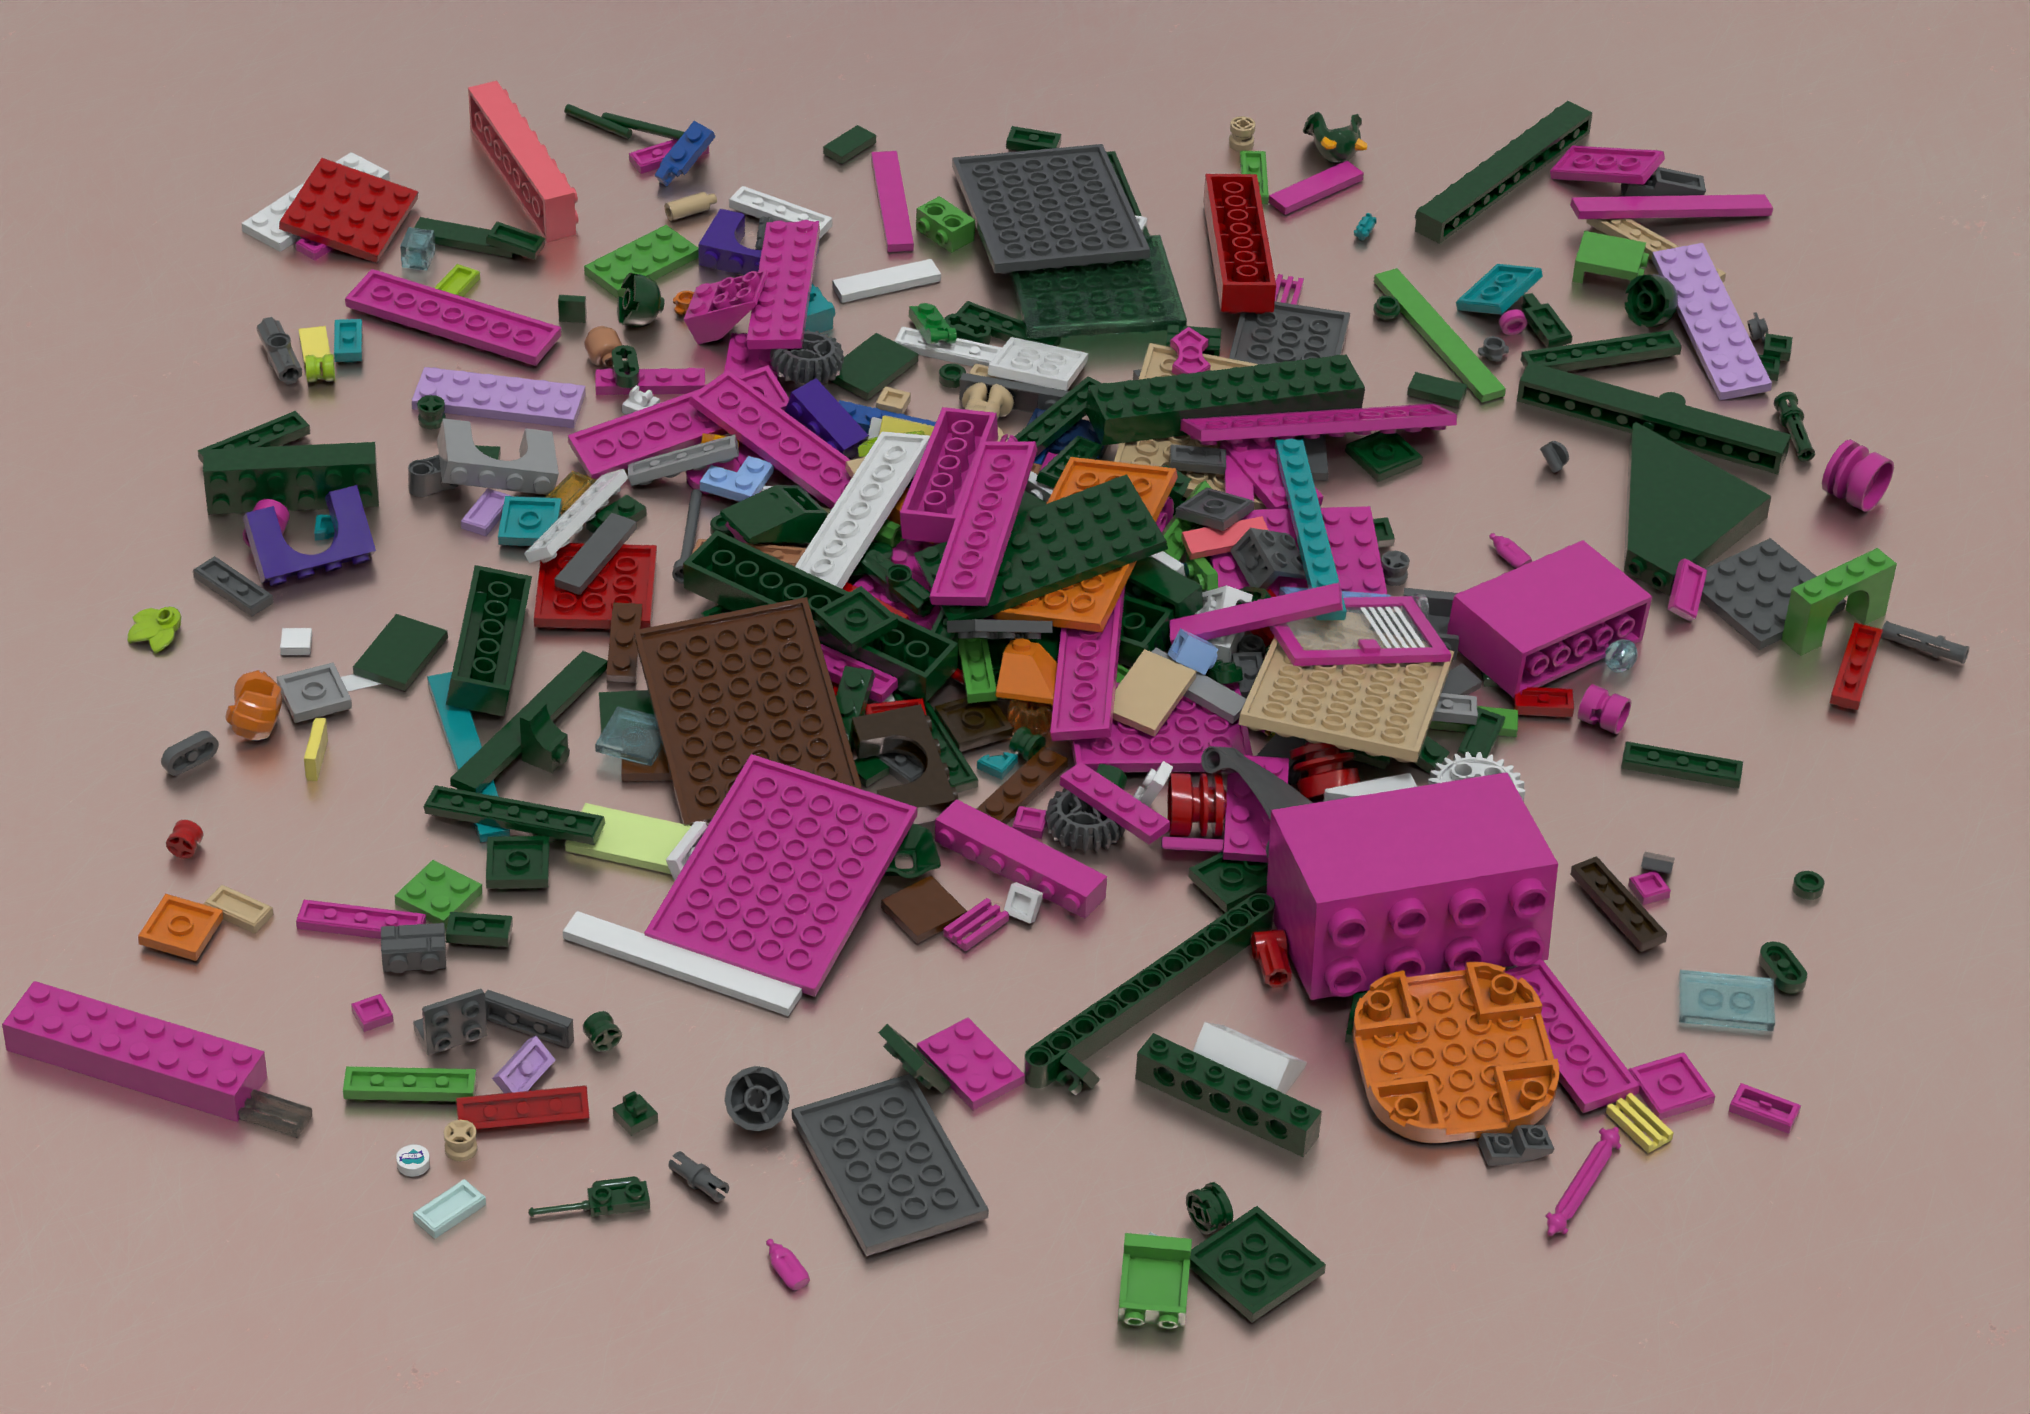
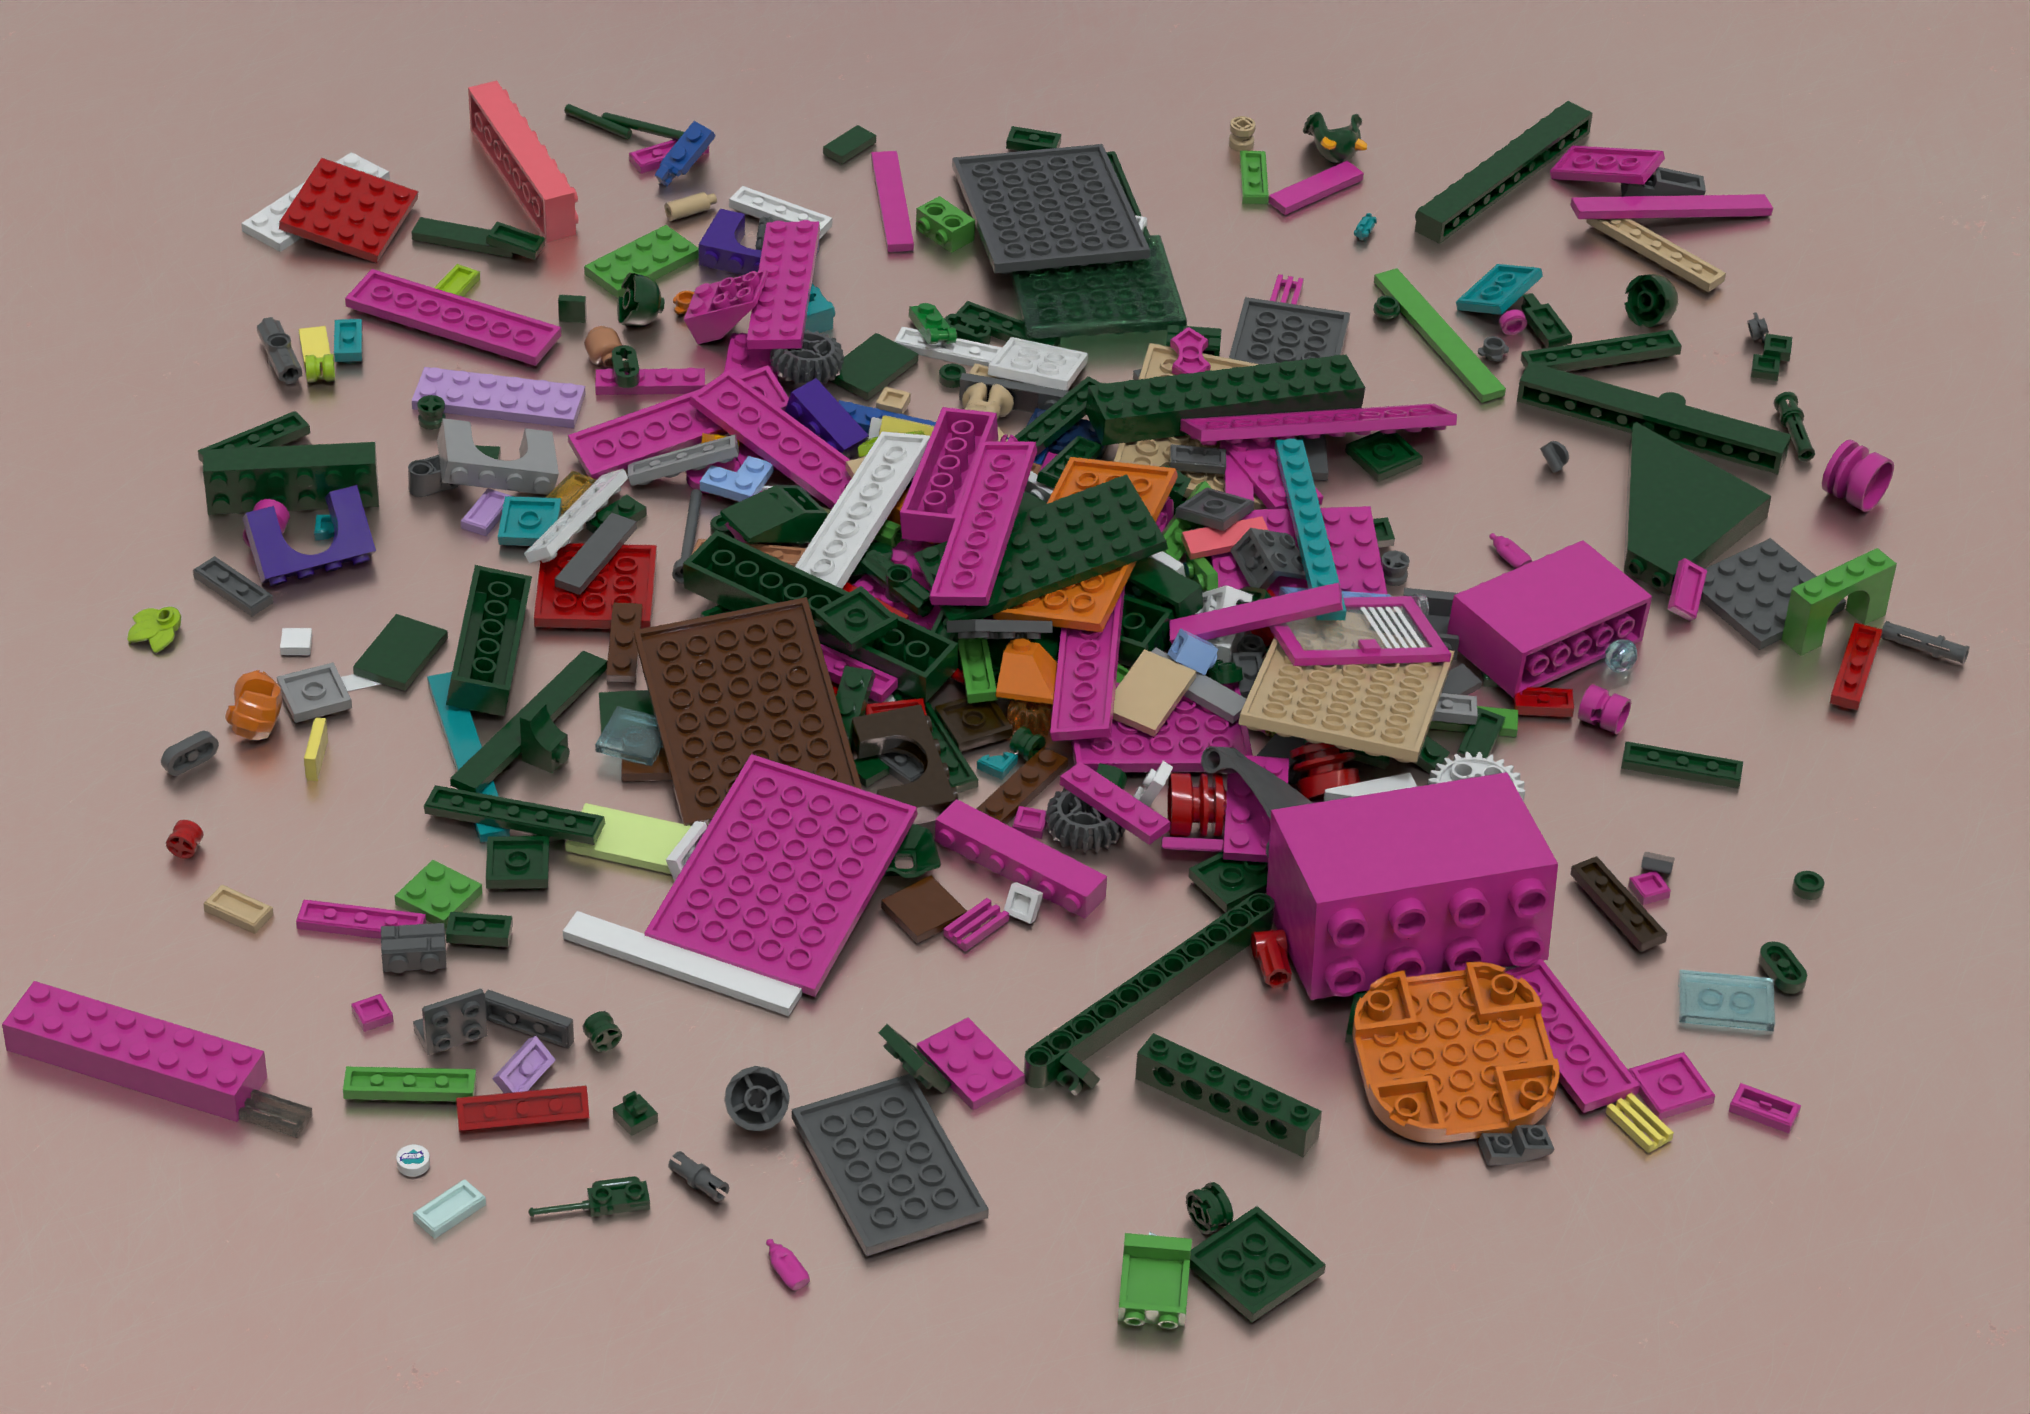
orange plate [138,893,223,961] -> none
dark pink tile [296,238,334,260] -> none
clear light blue brick [400,227,436,271] -> none
tan wheel [443,1120,478,1162] -> none
white tile [622,385,660,415] -> none
white tile [832,259,941,303] -> none
white slope [1193,1022,1307,1094] -> none
red brick [1203,174,1276,314] -> none
dark green tile [1407,372,1467,408] -> none
dark pink wheel [1545,1127,1622,1236] -> none
bright green panel [1572,231,1649,284] -> none
lavender plate [1652,243,1772,401] -> none

